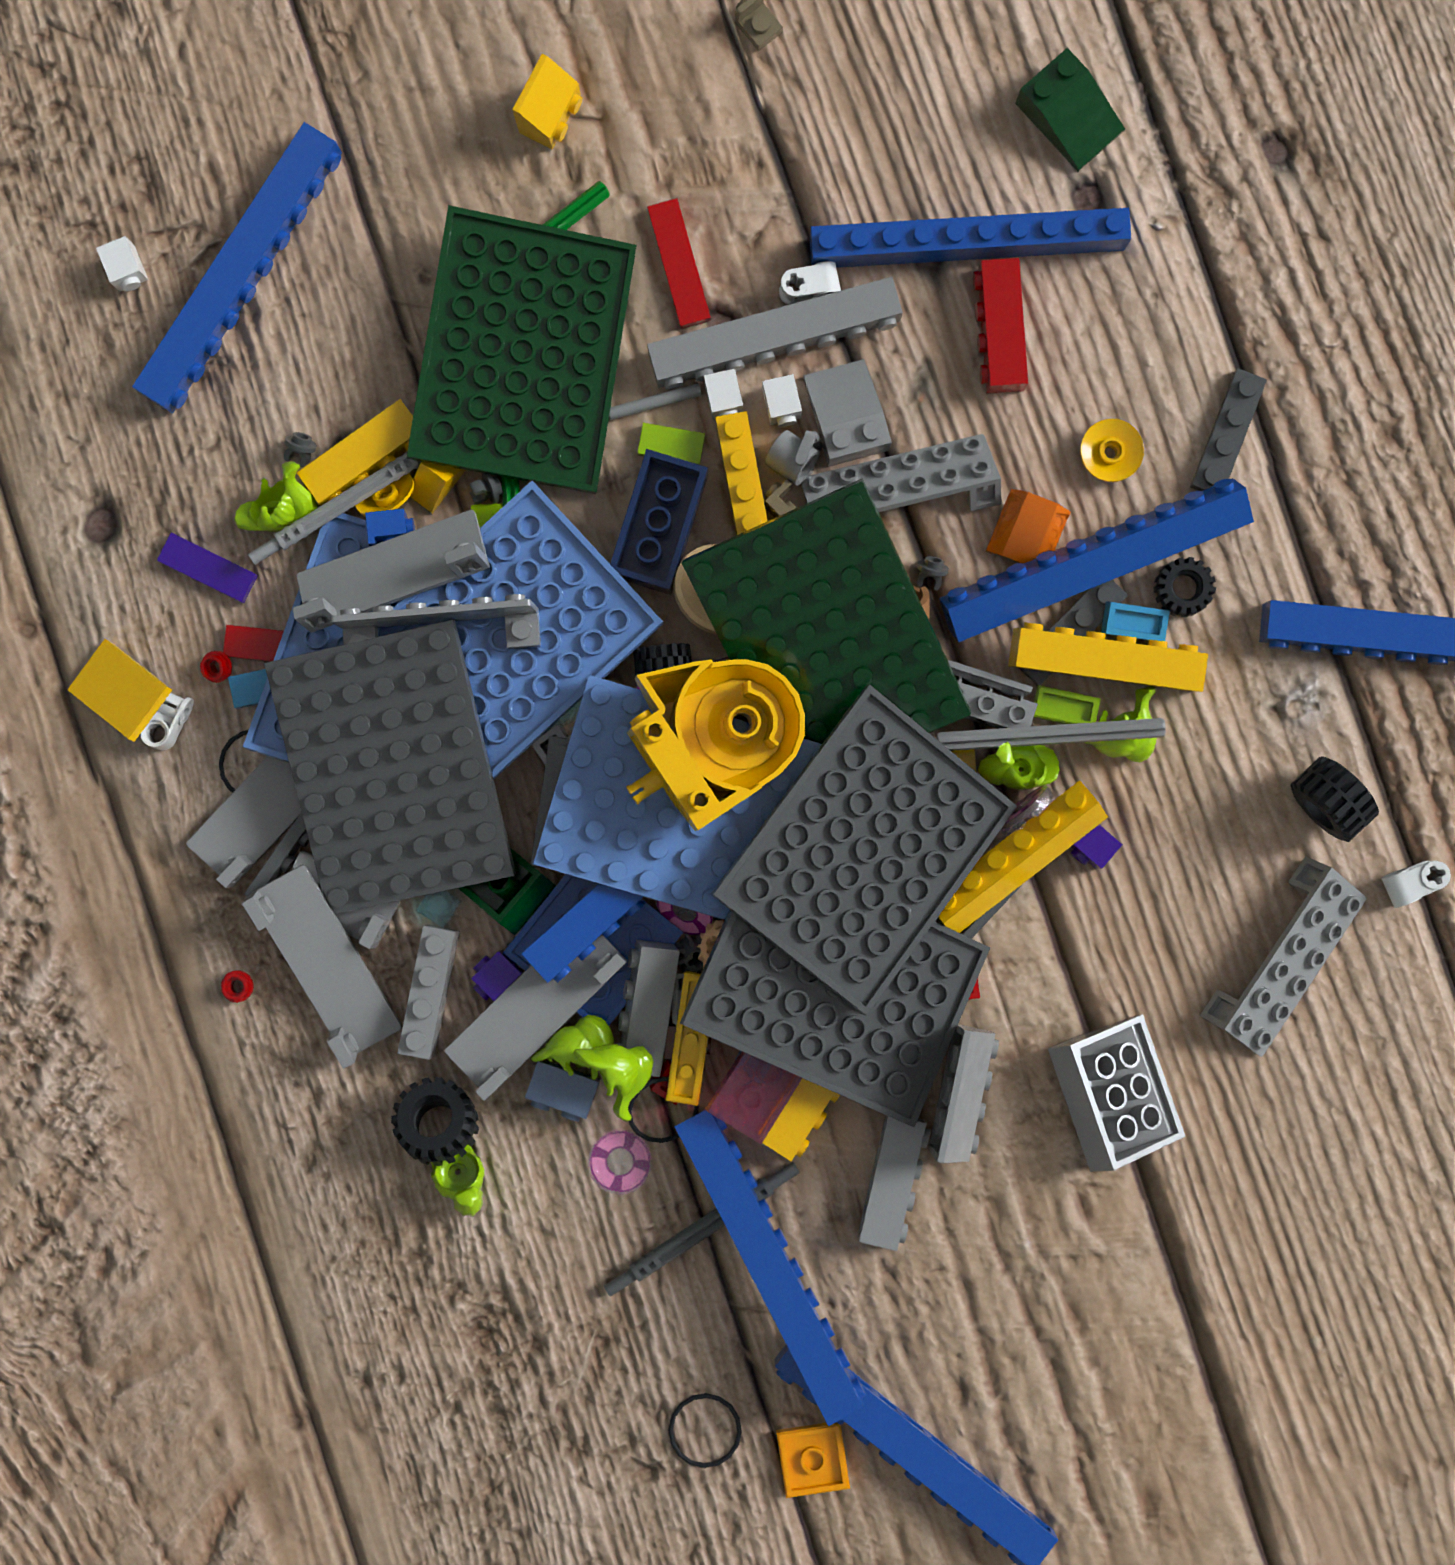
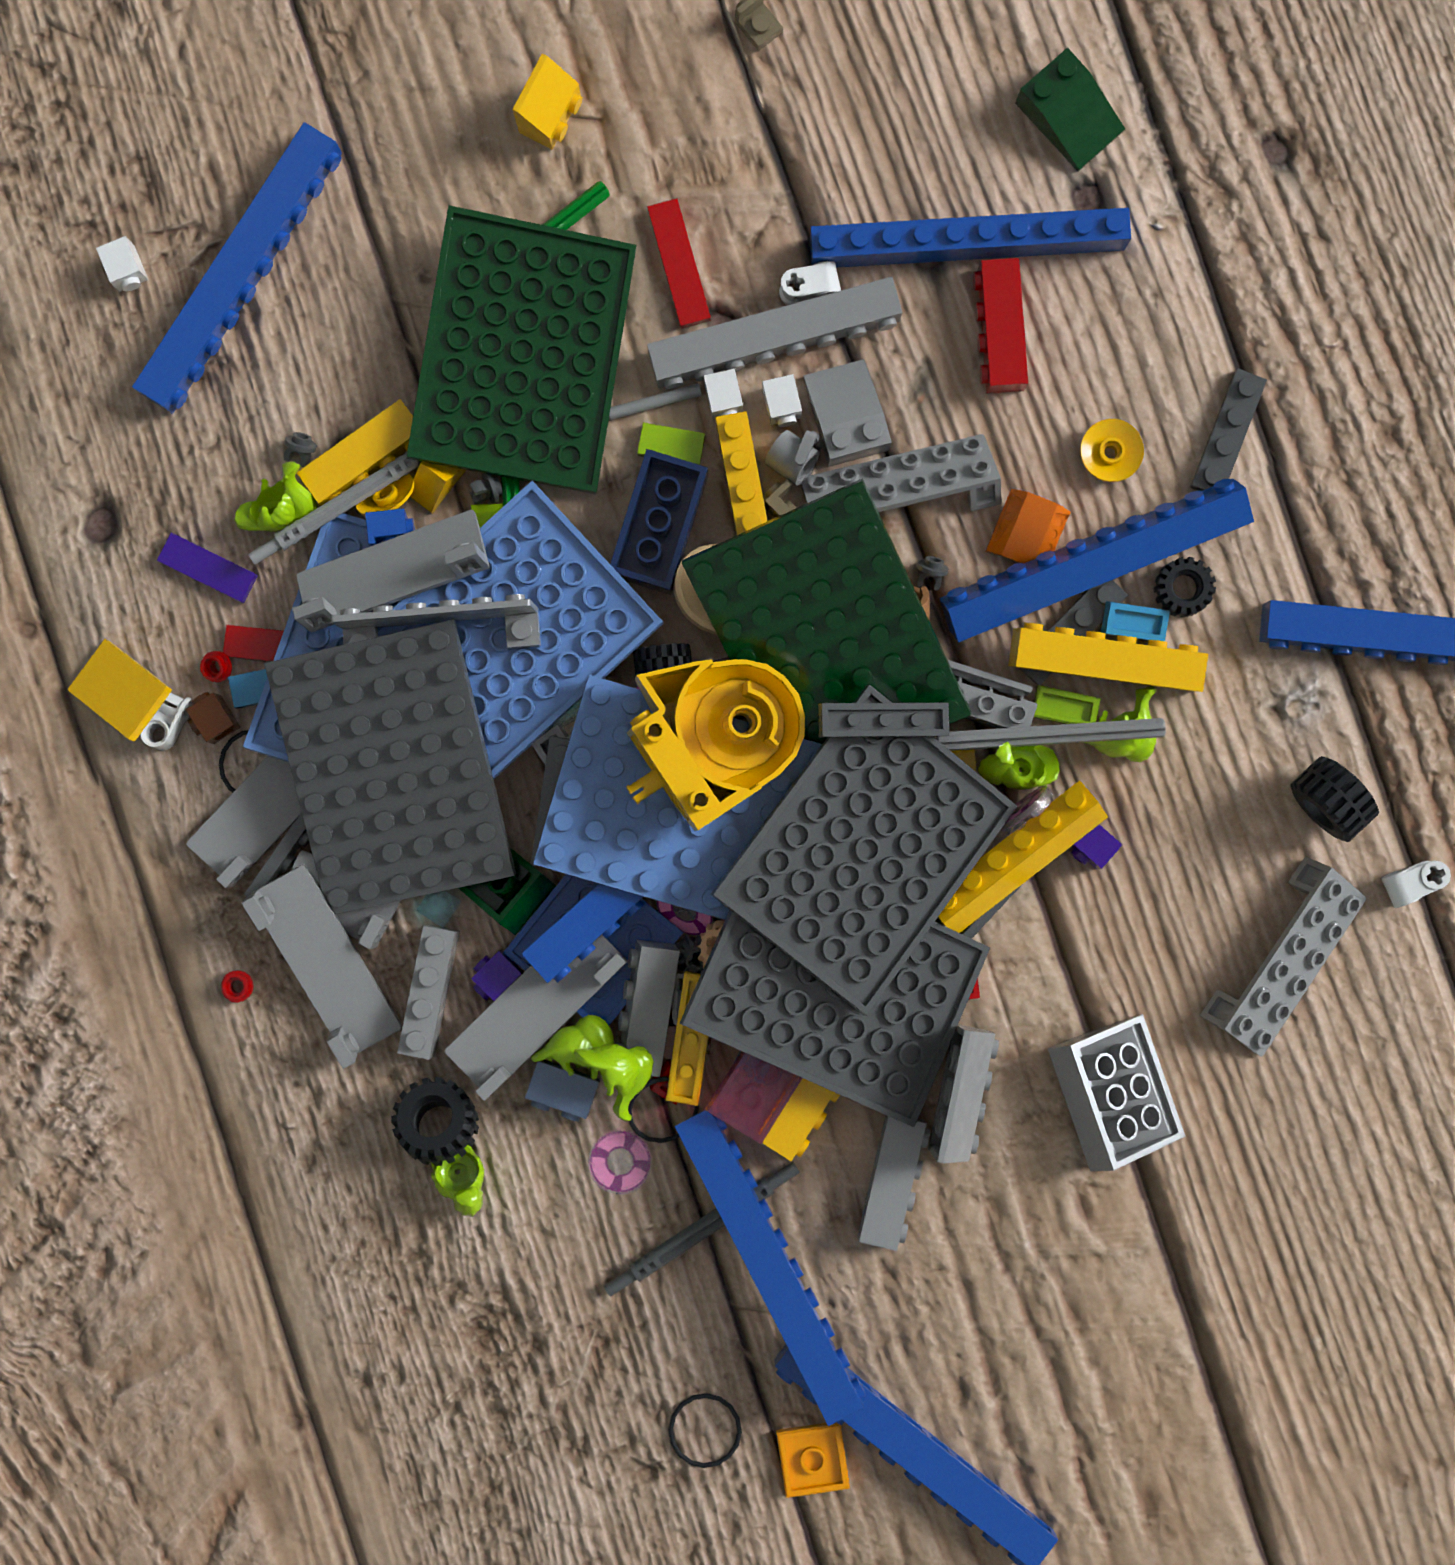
none -> reddish brown brick [186,692,241,744]
none -> dark grey plate [818,703,949,738]

